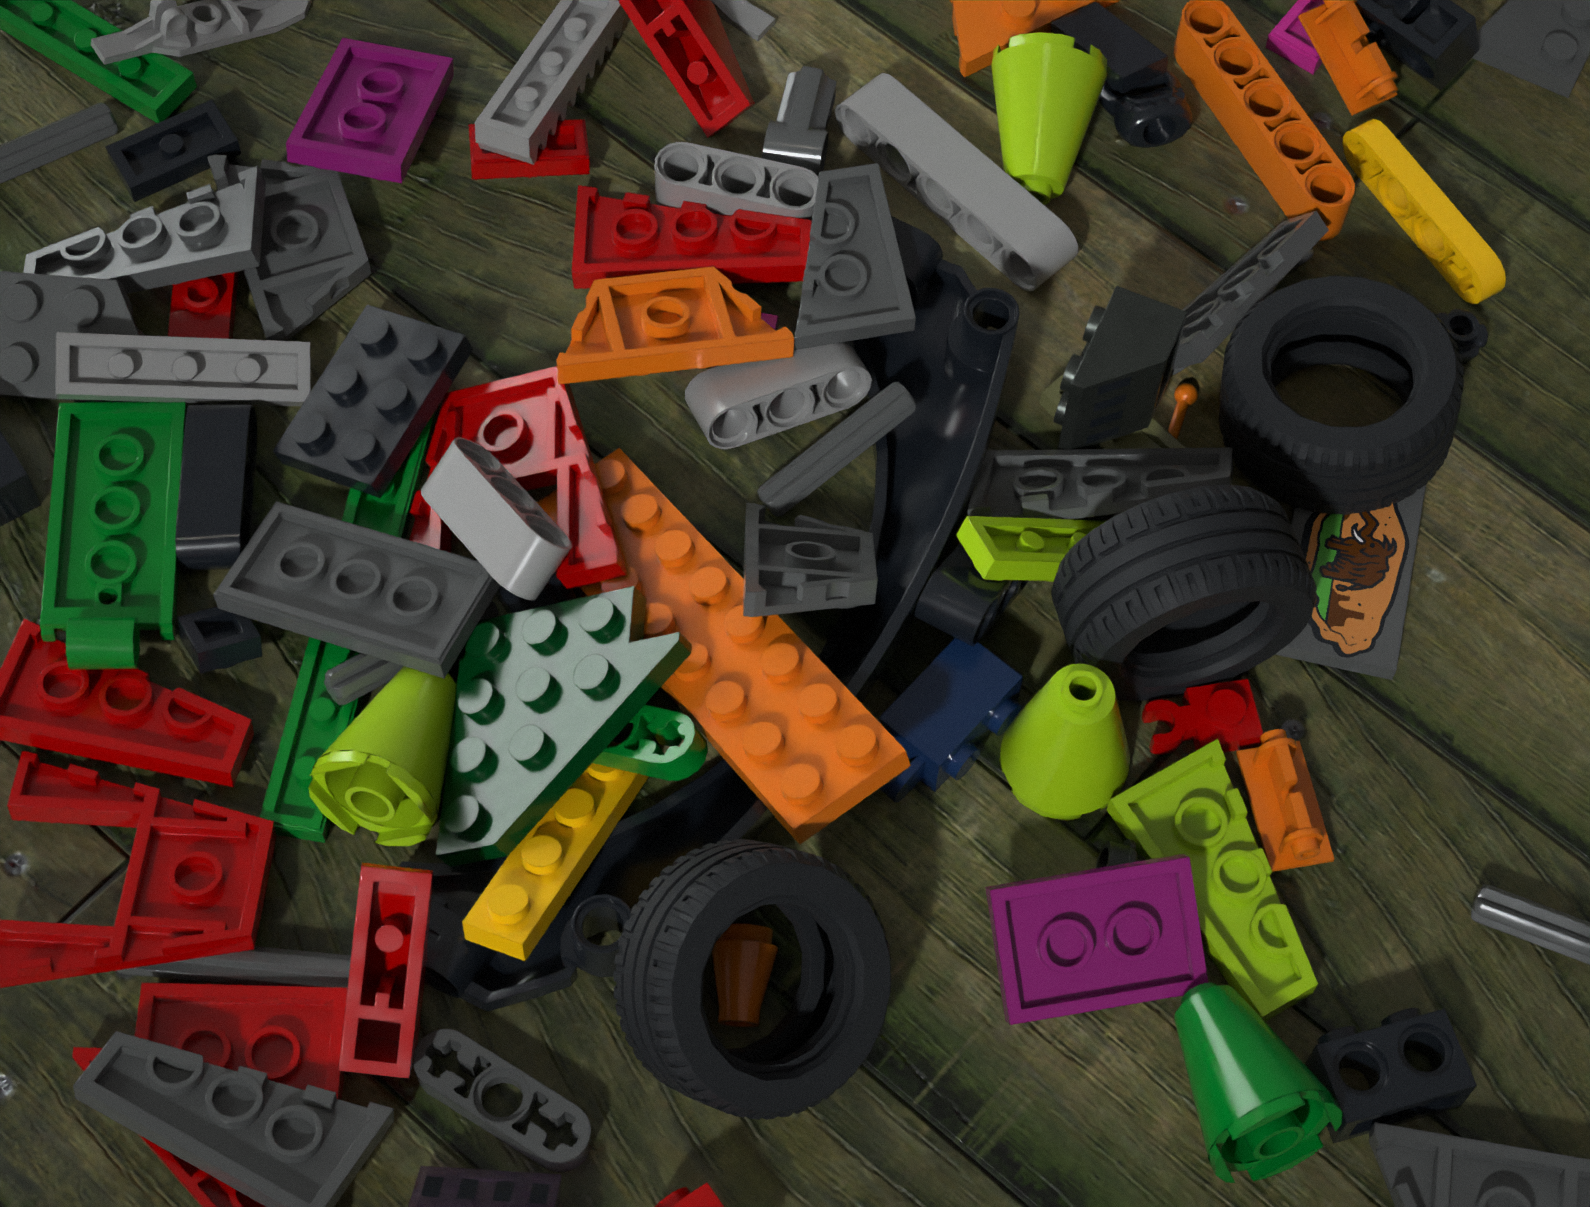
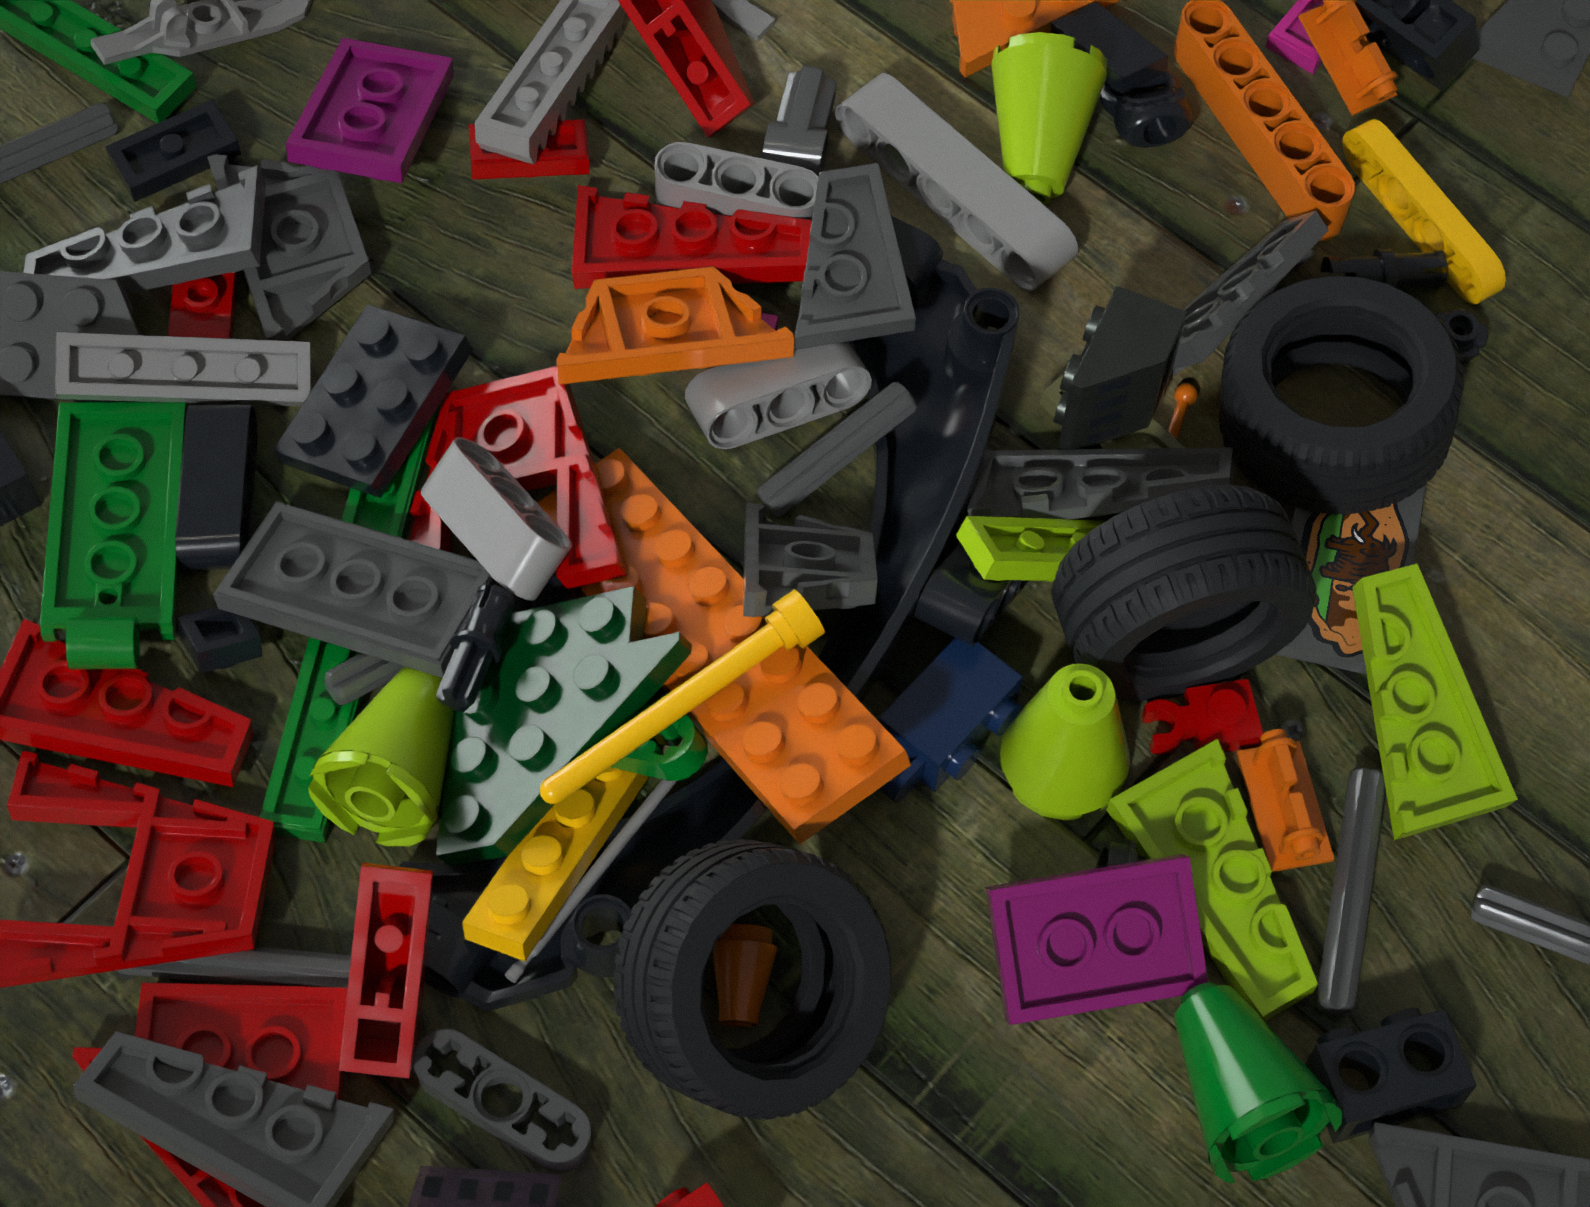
none -> black axle [436,584,517,712]
none -> light grey piece [505,737,708,983]
none -> yellow piece [540,589,825,804]
none -> dark grey axle [1316,767,1385,1017]
none -> black pin [1320,248,1447,289]
none -> lime wing [1352,563,1518,840]

